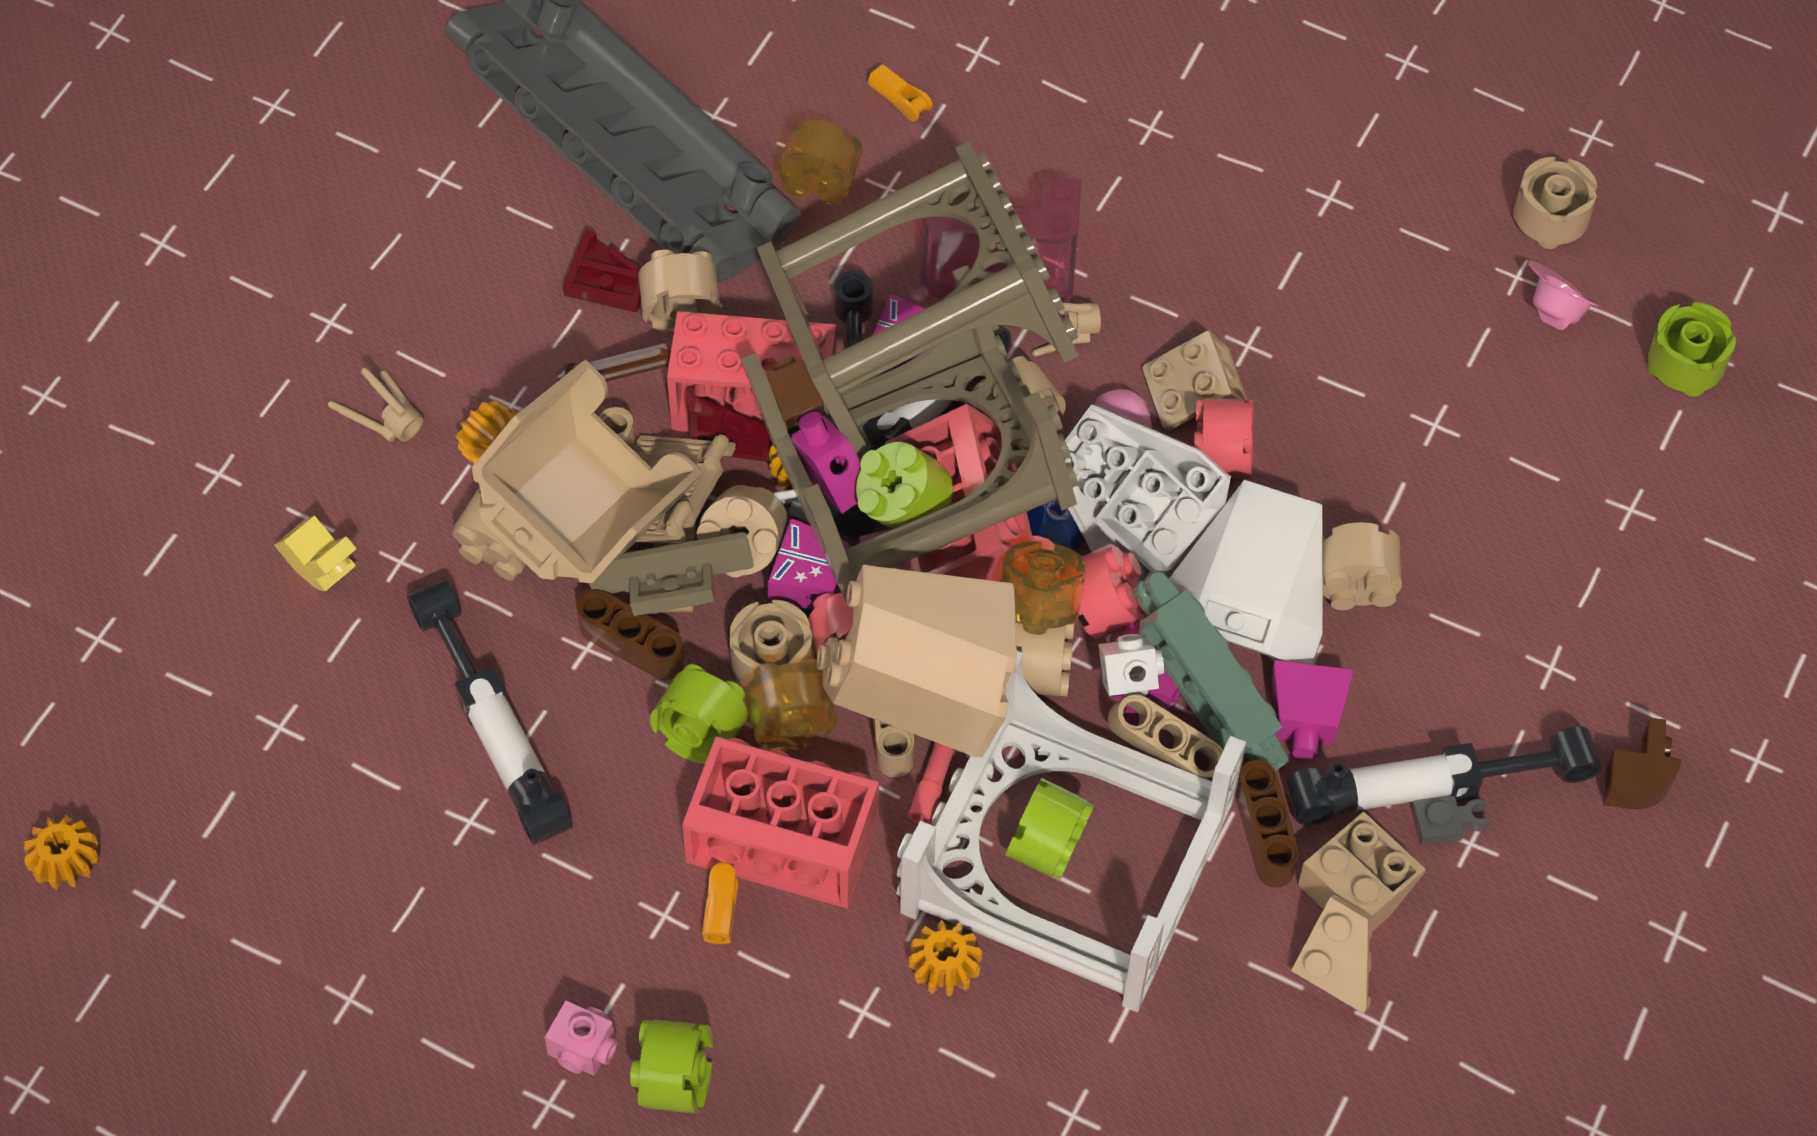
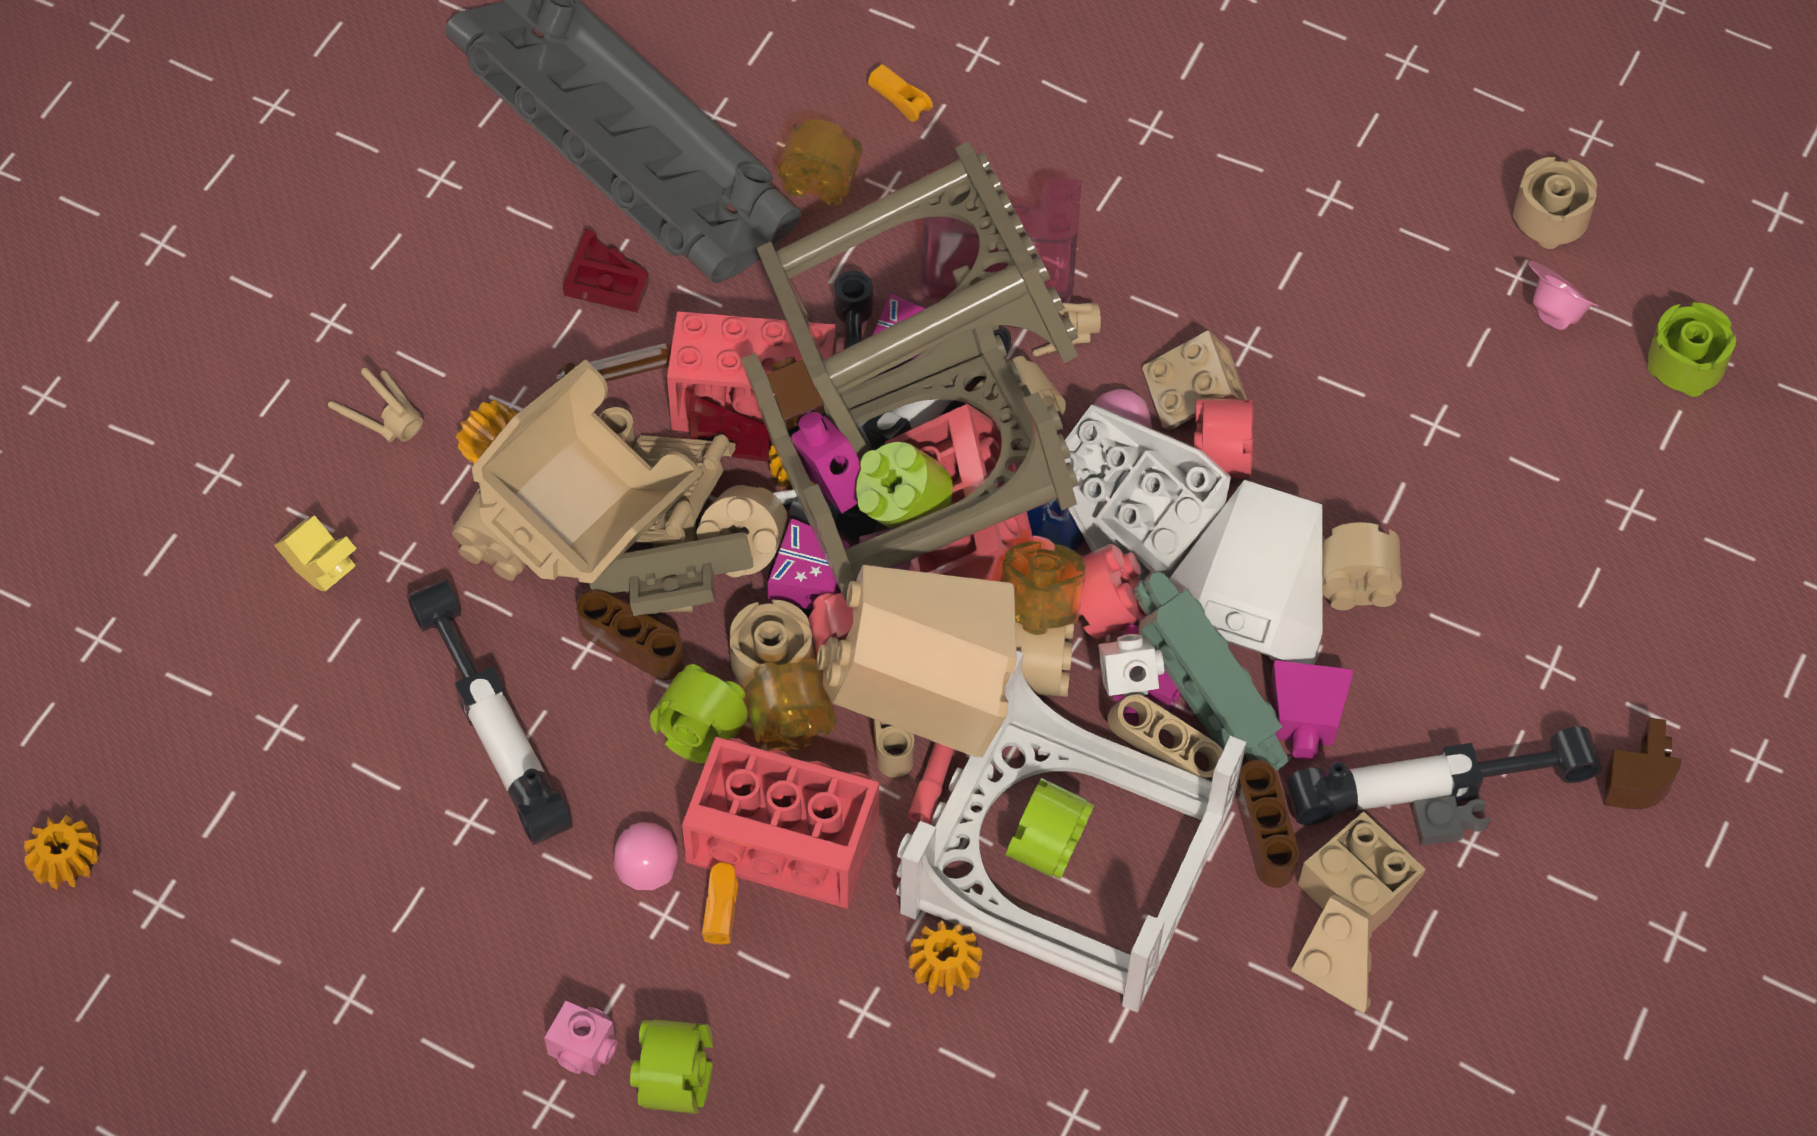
tan brick [638,249,721,332] -> none
none -> bright pink hair [614,822,679,890]

